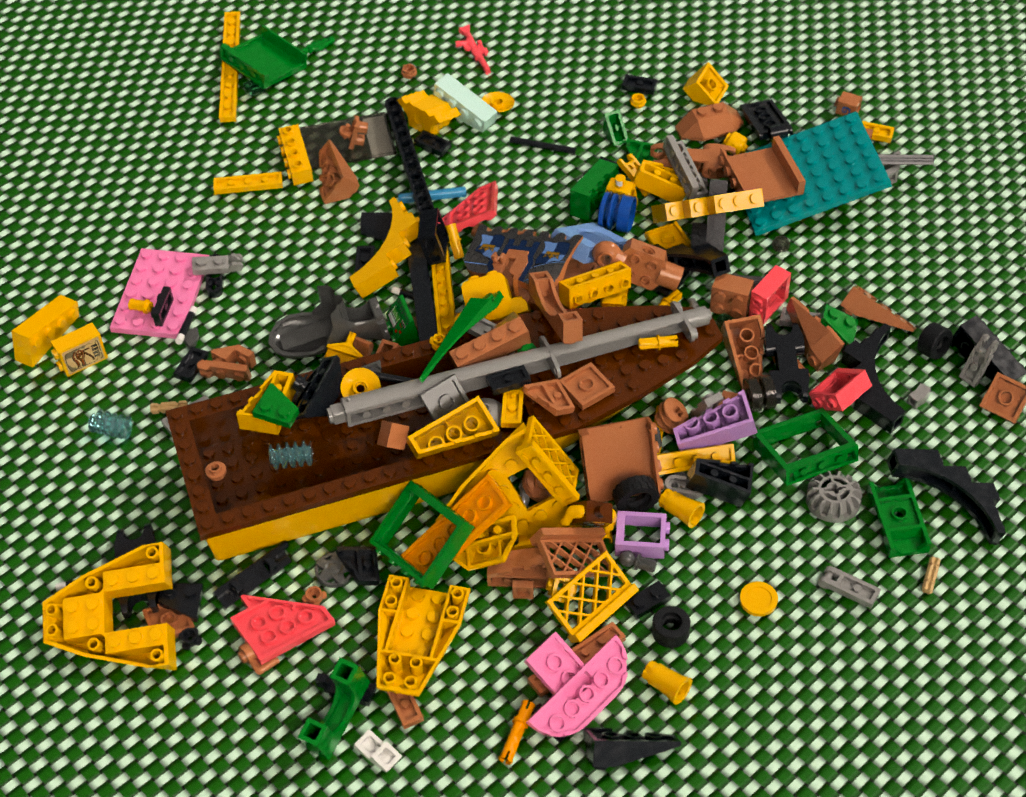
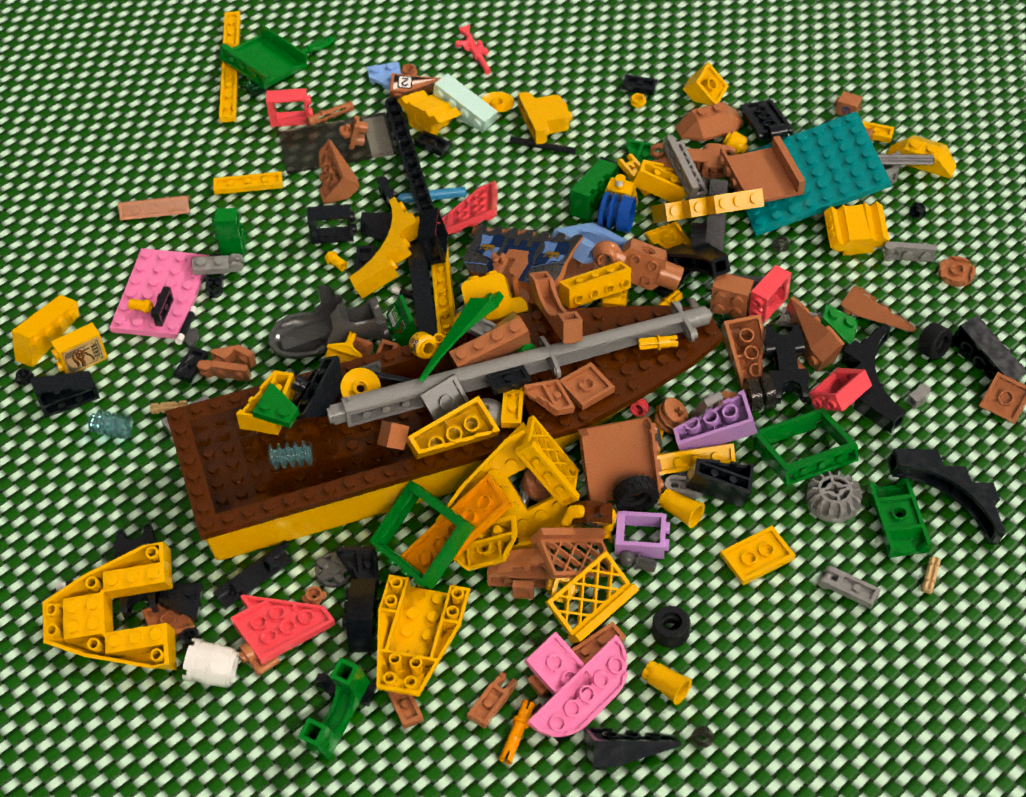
nougat plate [205,461,227,481] -> none
yellow brick [277,124,314,185] -> none
white slope [353,729,402,773] -> none
yellow axle [445,223,464,259] -> none
green slope [603,109,629,147] -> none
black plate [625,581,671,620] -> none
yellow piece [740,581,778,617] -> none
light grey hinge [959,334,999,387] -> none
none -> black plate [15,368,34,385]
none -> black wedge [30,371,100,418]
none -> nougat fence [118,195,190,221]
none -> white piece [182,638,239,687]
none -> green wedge [212,208,247,258]
none -> coral window [266,88,313,127]
none -> nougat pin [306,101,354,127]
none -> black window [307,204,357,244]
none -> yellow pin [325,251,348,271]
none -> black wedge [342,579,377,653]
none -> light blue plate [367,62,401,90]
none -> black hinge [377,176,400,213]
none -> nougat slope [389,73,440,99]
none -> yellow head [409,331,438,359]
none -> nougat hinge [467,672,518,729]
none -> yellow brick [518,92,572,145]
none -> coral plate [630,398,649,417]
none -> clear smoke plate [692,726,714,748]
none -> yellow plate [720,526,796,586]
none -> yellow slope [824,201,890,256]
none -> light grey plate [883,241,937,262]
none -> yellow wedge [887,135,957,179]
none -> black plate [909,202,926,219]
none -> nougat tile [938,256,976,287]

